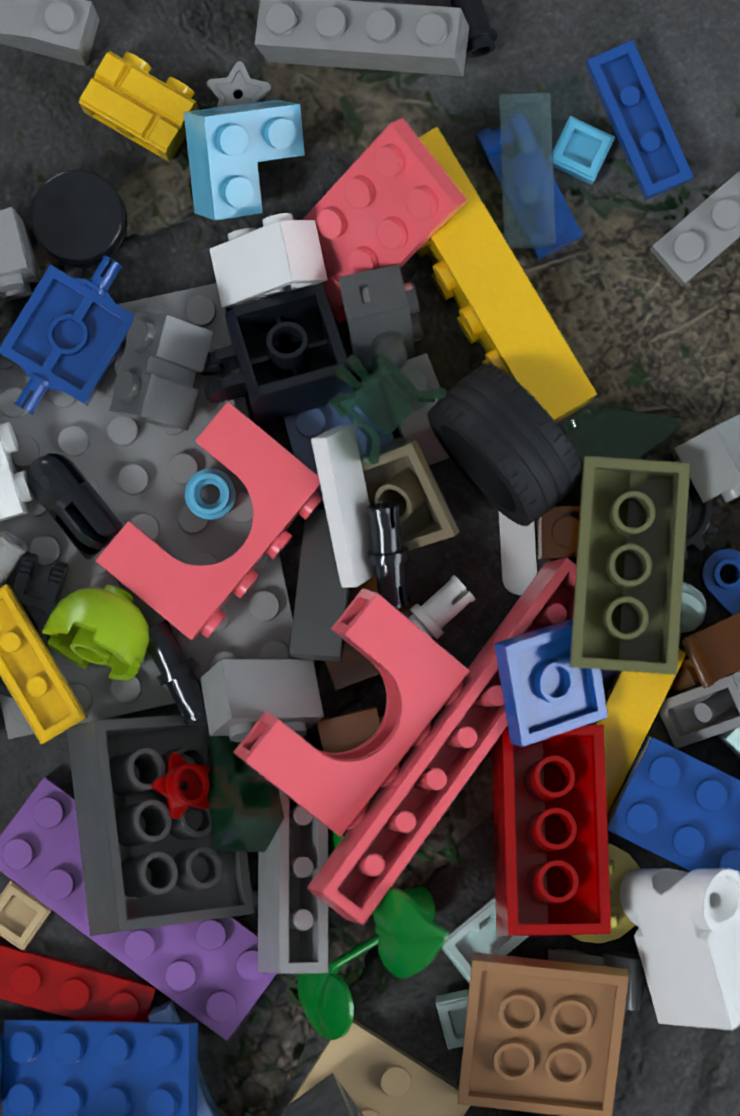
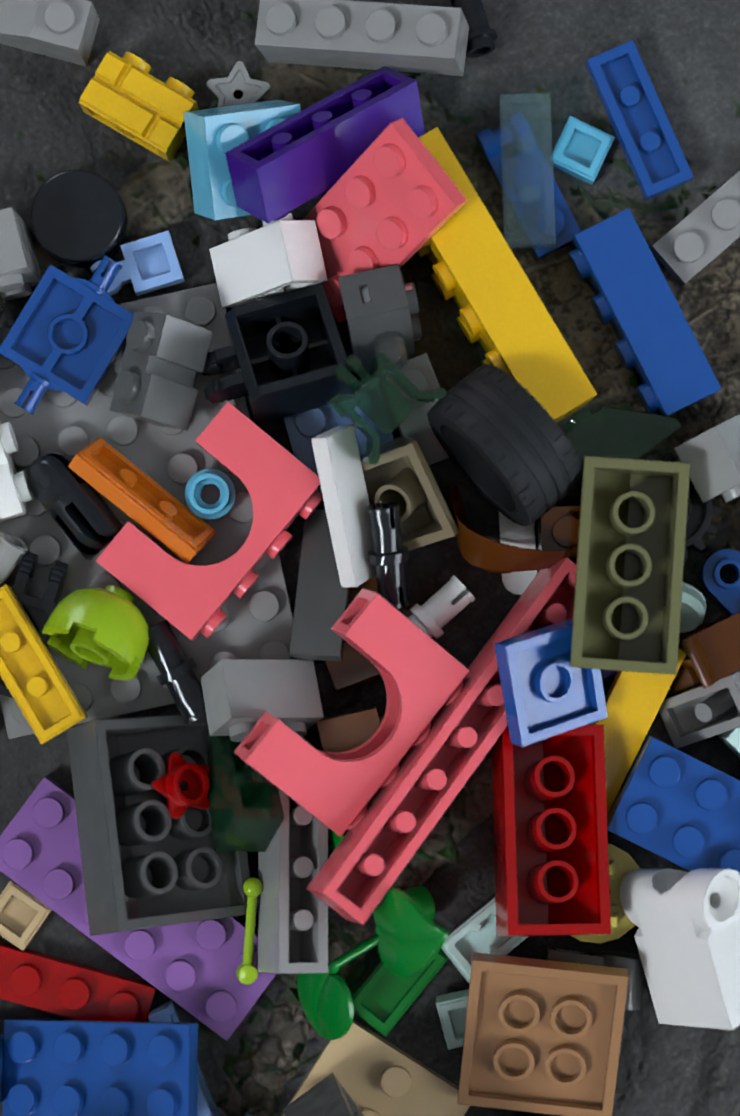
none -> orange tile [68,437,217,564]
none -> light blue plate [90,230,185,296]
none -> dark purple brick [225,66,425,223]
none -> lime hinge [236,877,263,985]
none -> green tile [351,949,449,1037]
none -> reddish brown piece [450,485,571,573]
none -> blue brick [568,208,722,421]

